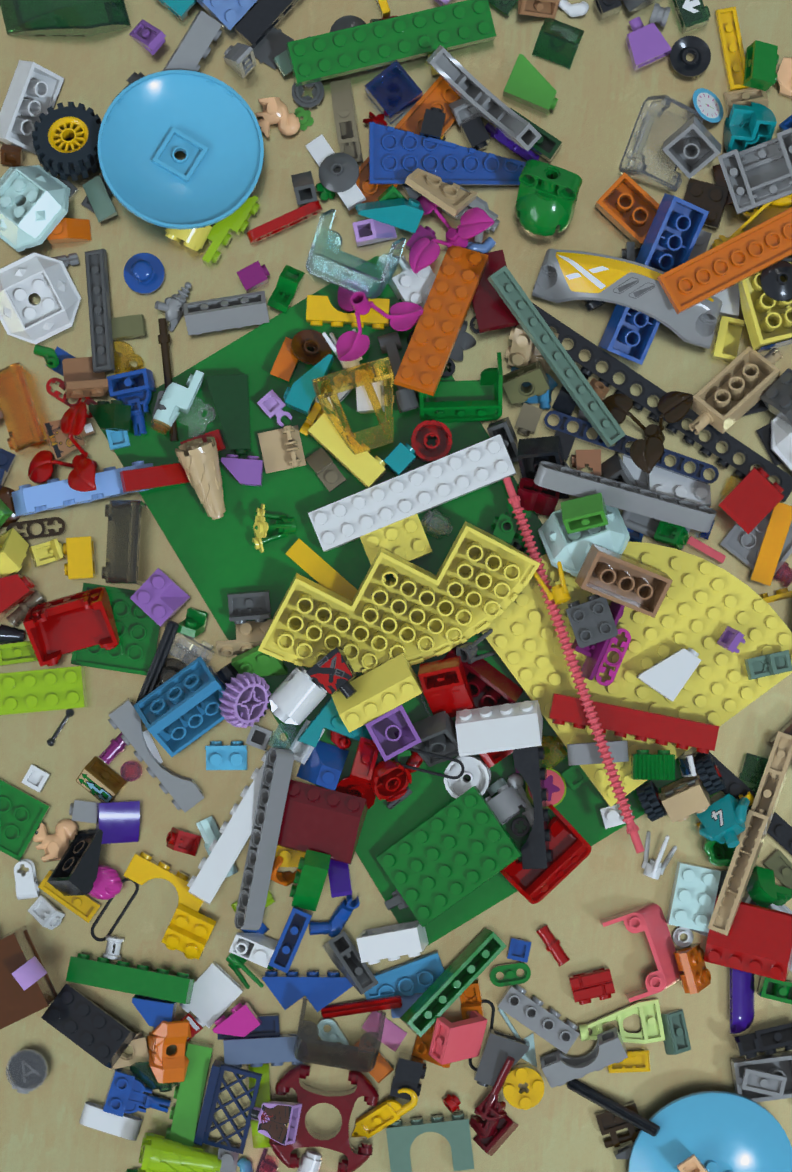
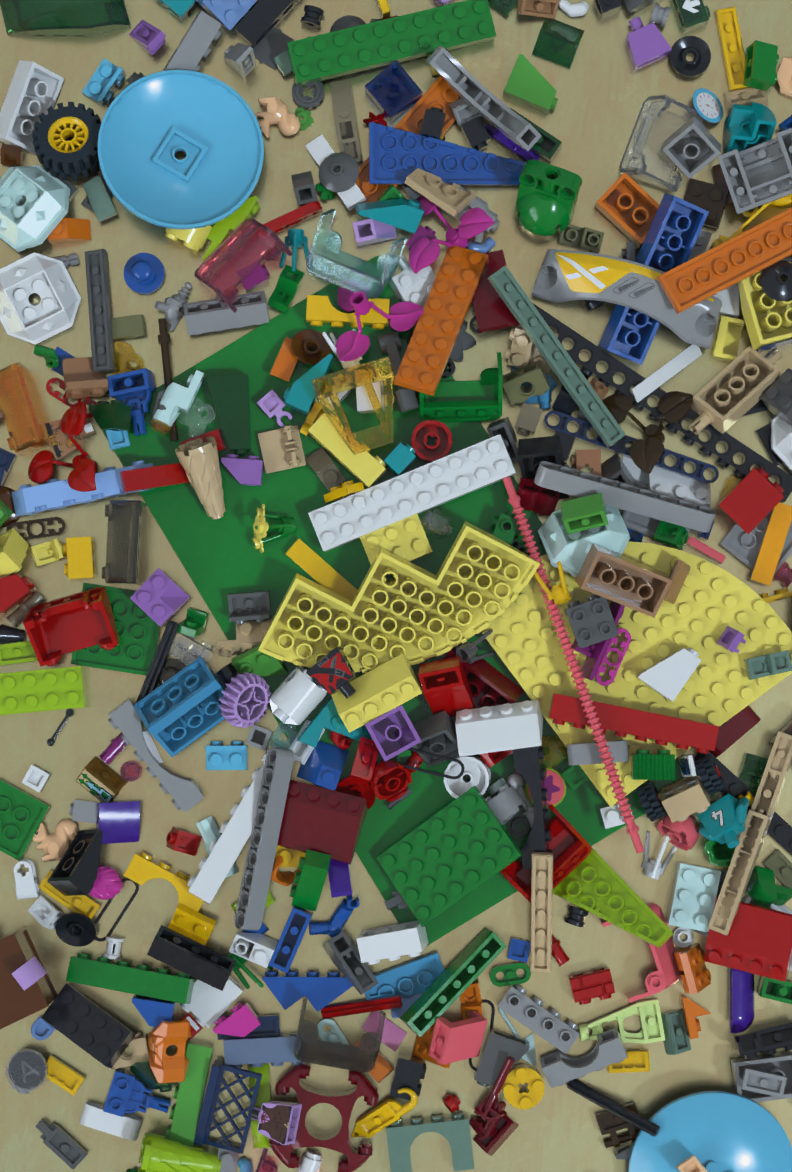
none -> medium blue tile [31,1015,55,1041]
none -> dark grey hinge [36,1118,88,1170]
none -> yellow plate [46,1055,86,1096]
none -> black dish [55,913,97,947]
none -> medium azure bracket [82,58,125,107]
none -> black brick [147,925,237,991]
none -> clear pink windscreen [194,218,293,313]
none -> teal plant [279,229,313,273]
none -> black wheel [300,5,324,28]
none -> yellow plate [323,480,365,503]
none -> tan tile [530,852,553,973]
none -> lime wing [553,847,674,948]
none -> olive slope [557,224,604,253]
none -> black wheel [564,905,588,928]
none -> white sticker [632,344,702,403]
none -> coral cylinder [657,814,699,851]
none -> medium nougat slope [664,560,690,604]
none -> orange slope [680,995,711,1039]
none -> dark red beam [709,705,761,758]

